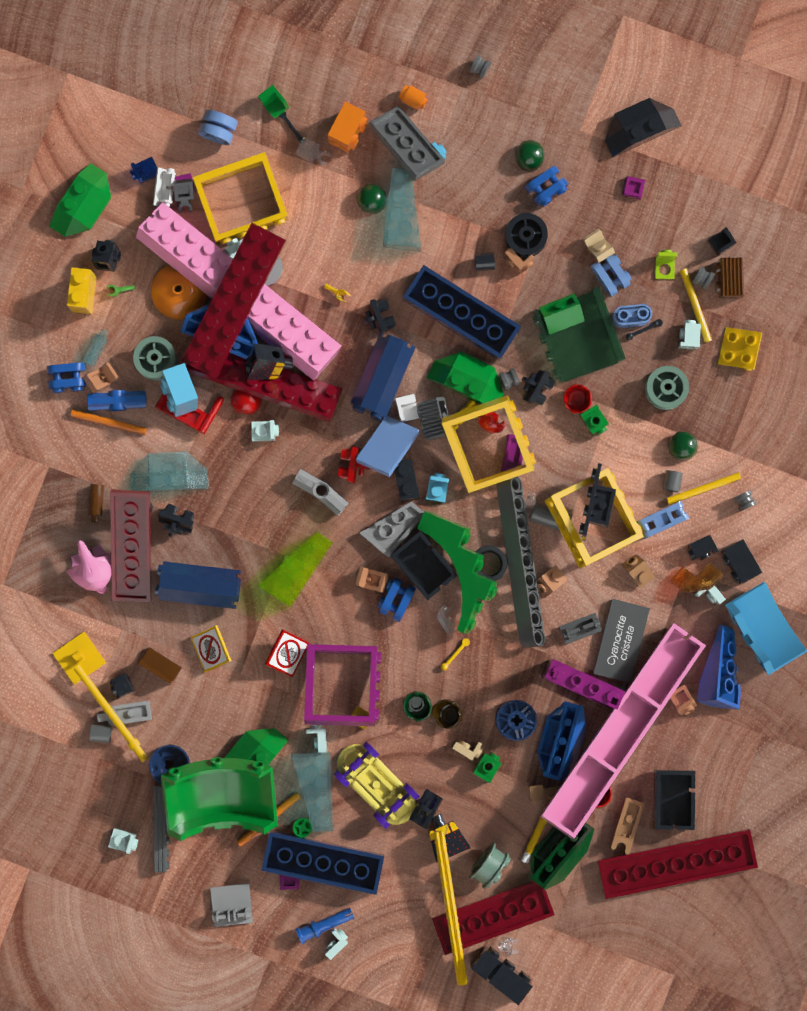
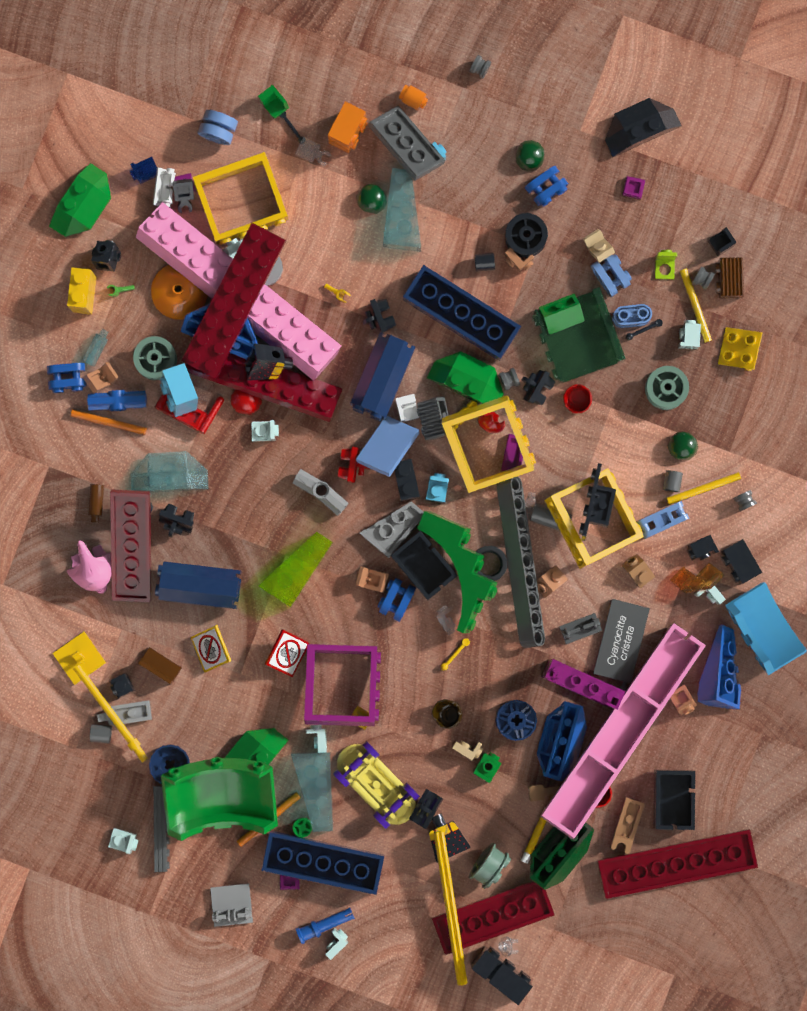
dark green hair [403,691,432,722] -> none
green brick [579,404,609,436] -> none

